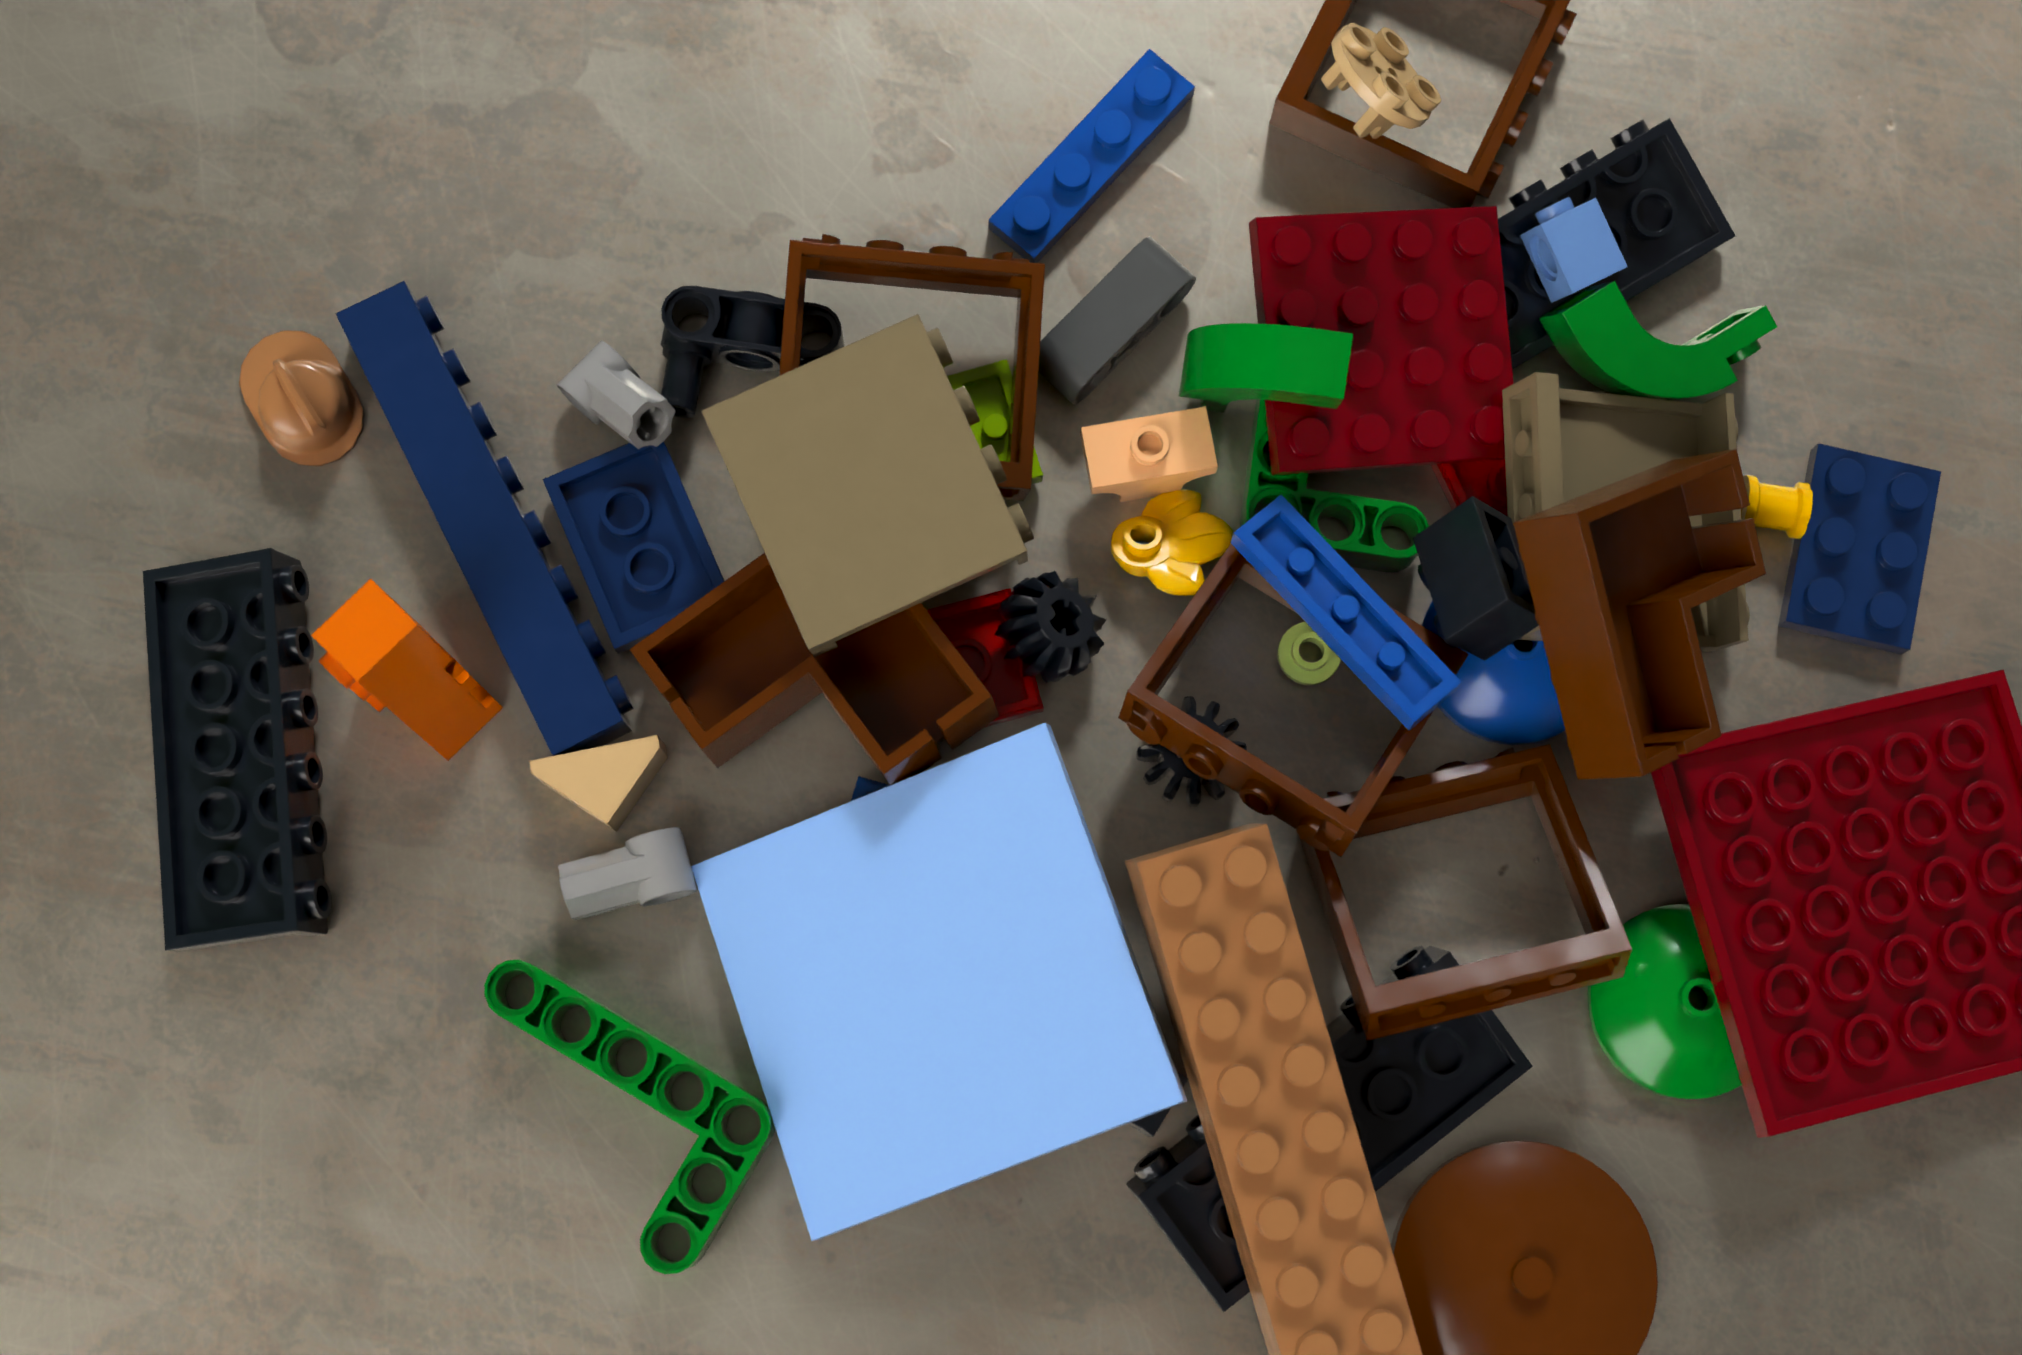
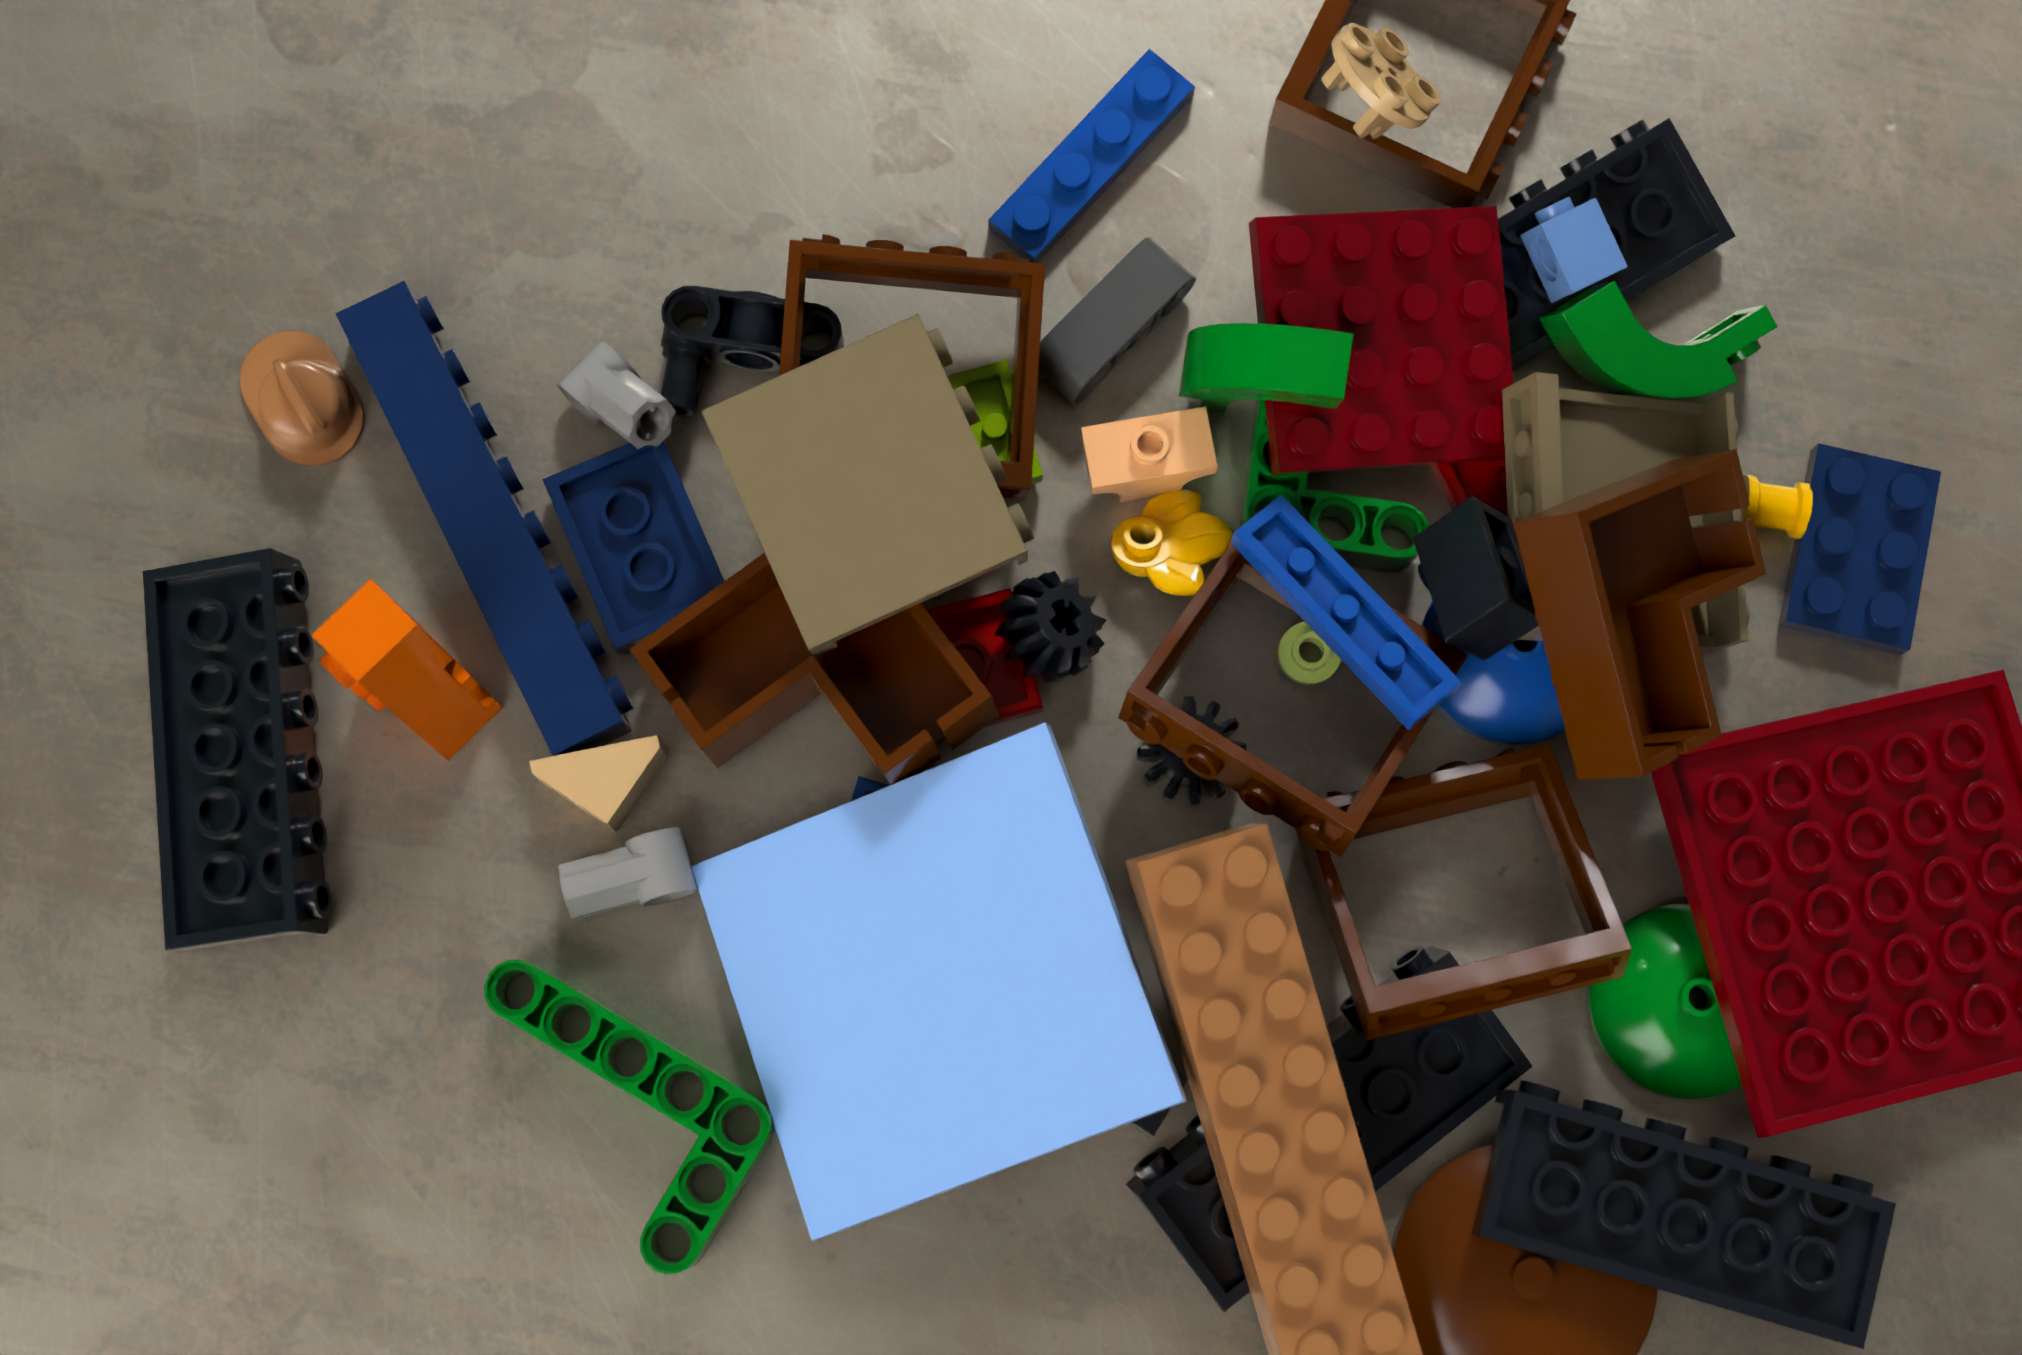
none -> black bracket [1472,1080,1896,1349]

